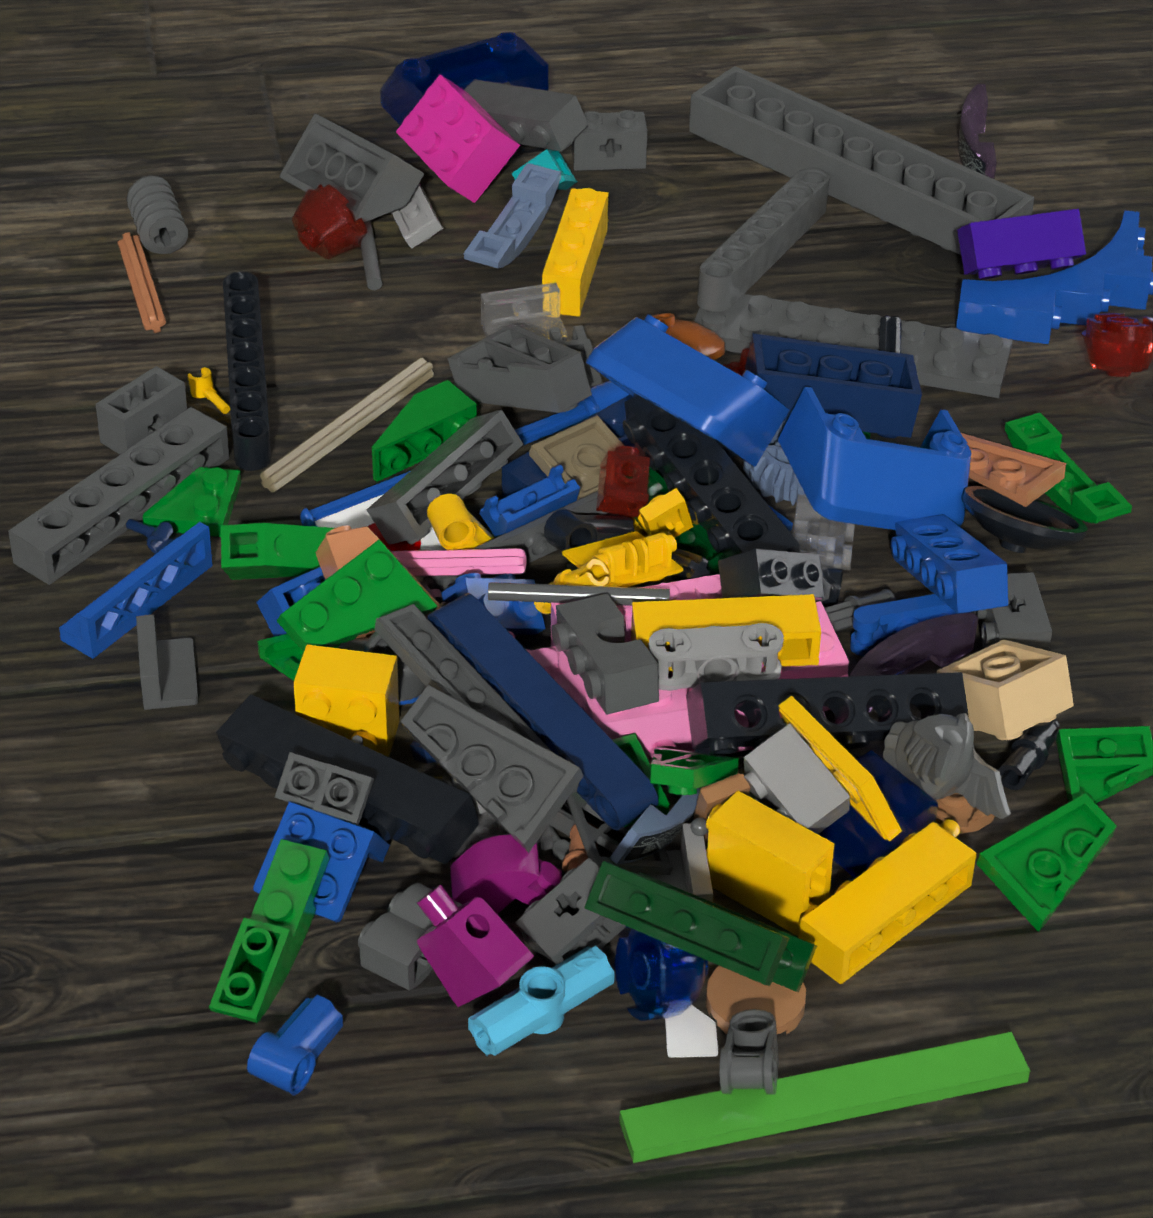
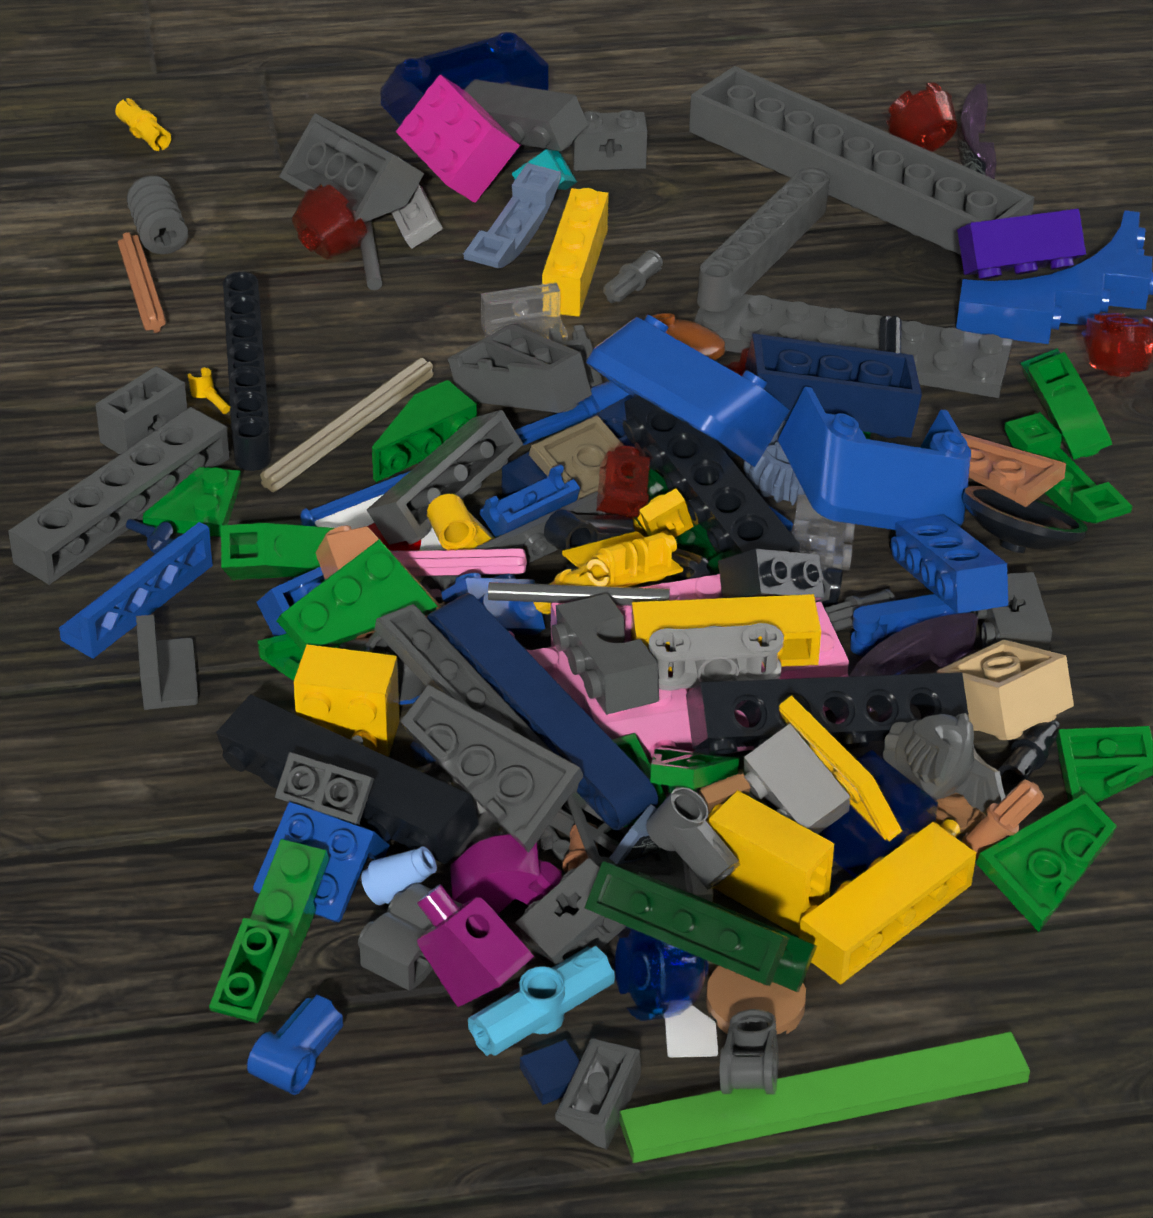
none -> yellow pin [115,98,171,151]
none -> light blue cone [361,846,437,905]
none -> dark blue tile [520,1039,580,1105]
none -> dark grey slope [555,1038,641,1150]
none -> dark grey axle [603,250,663,303]
none -> dark grey piece [646,787,740,890]
none -> clear red cone [886,83,957,152]
none -> nougat axle [962,780,1044,859]
none -> green slope [1021,348,1113,460]

